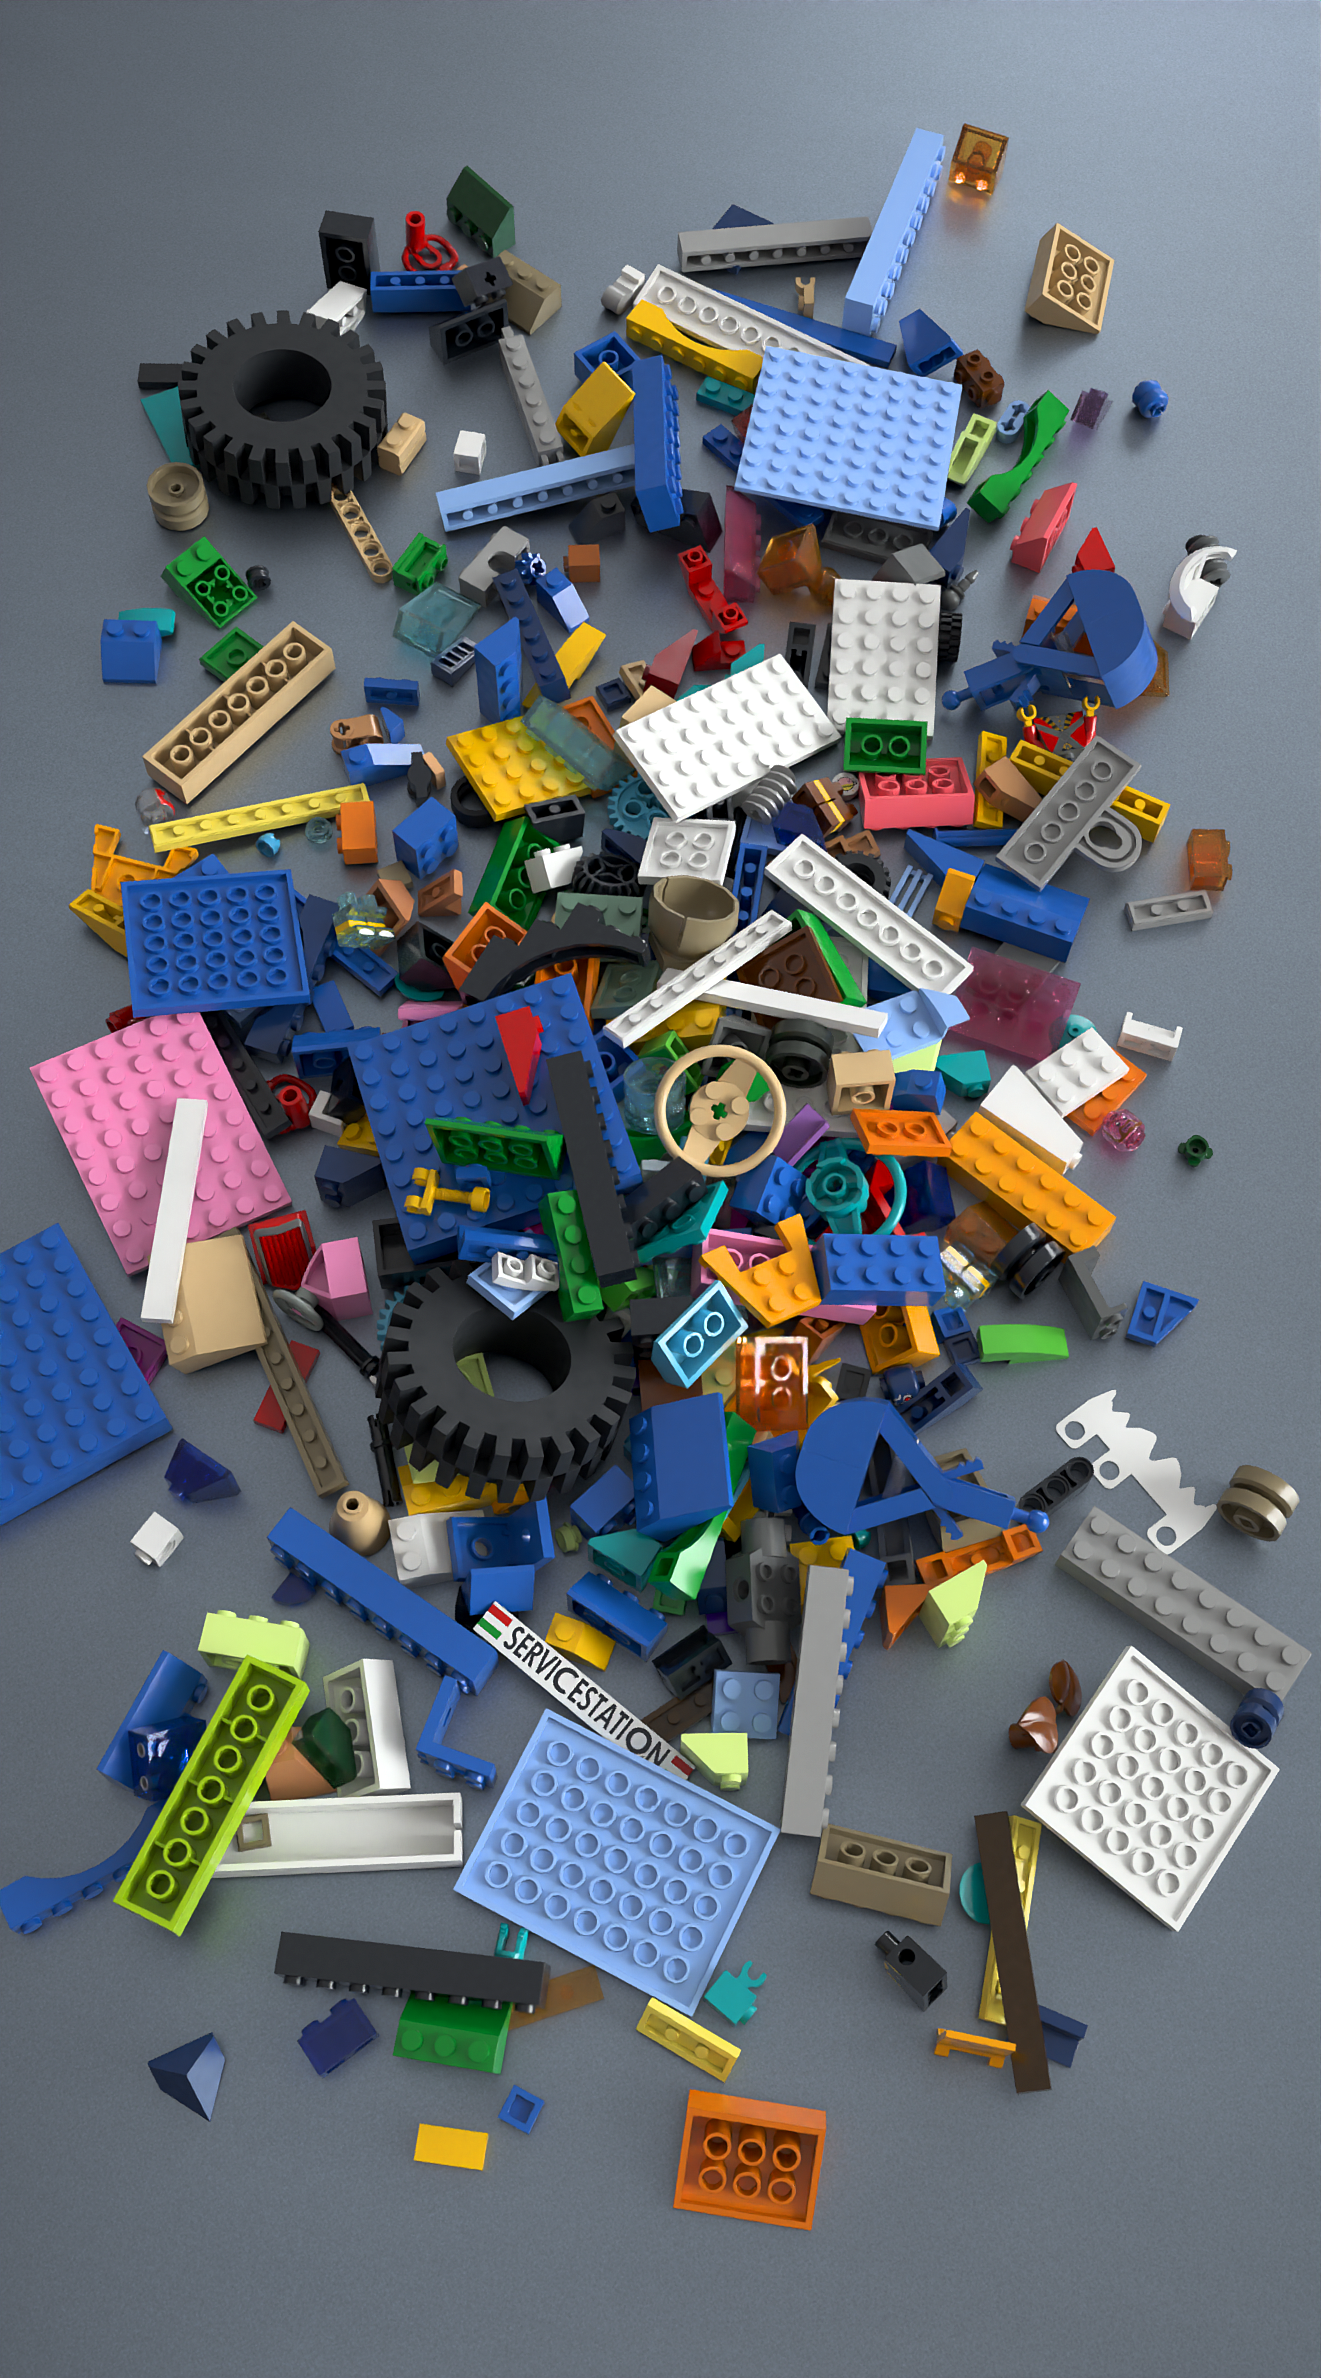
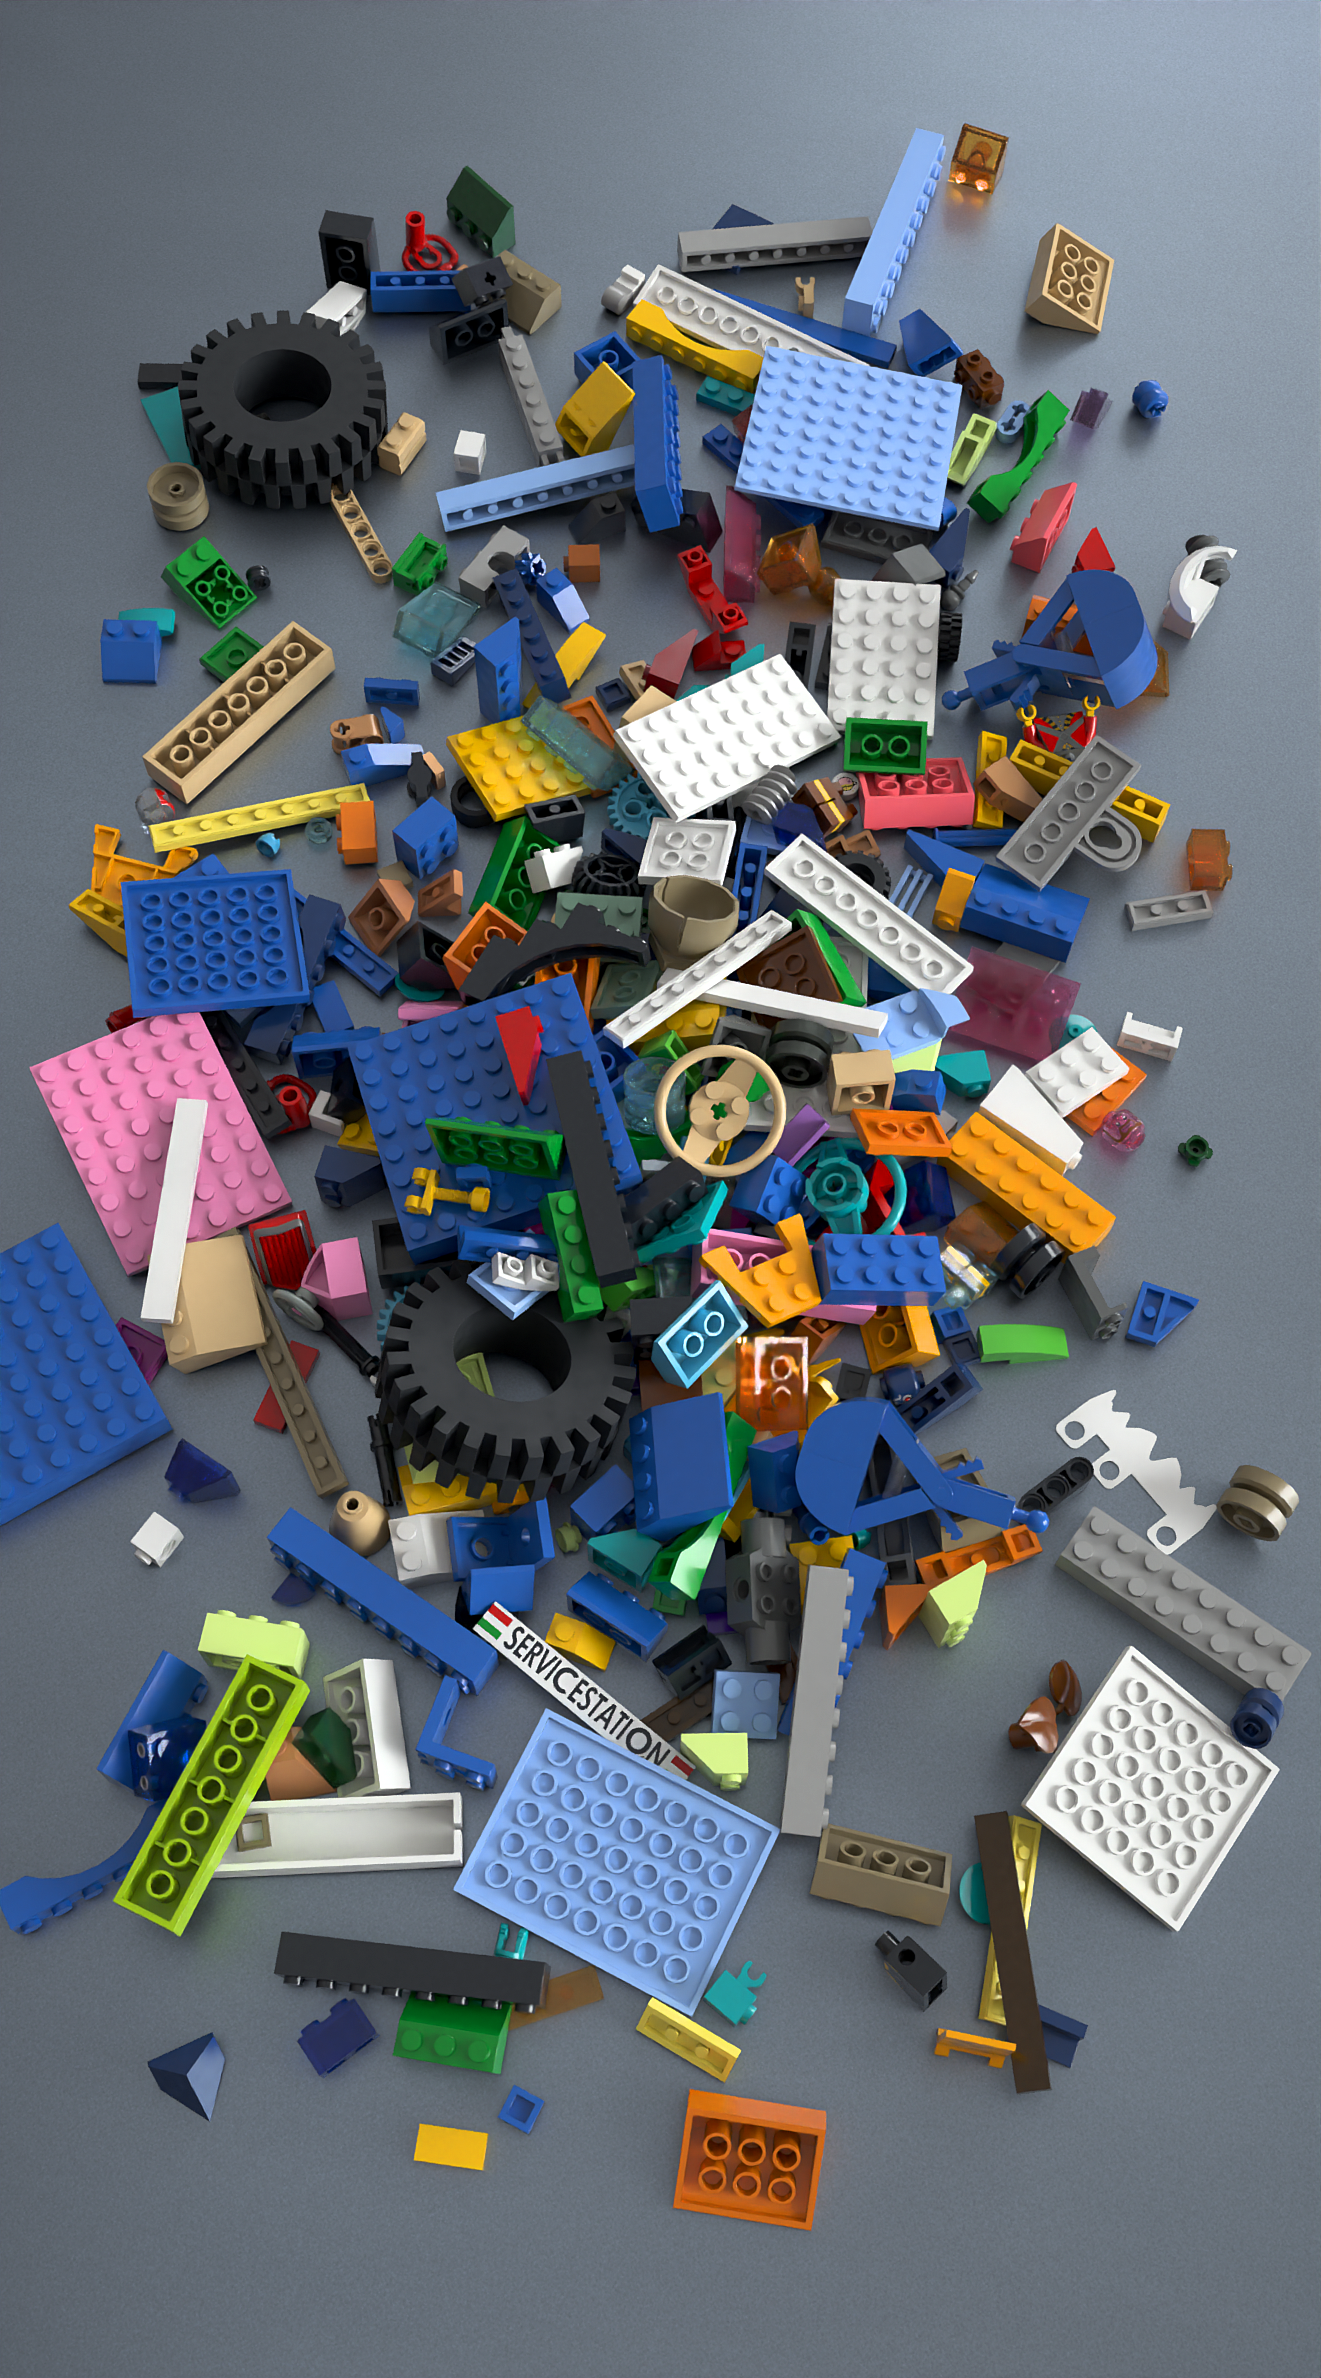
clear light blue hips [332,892,396,950] -> none

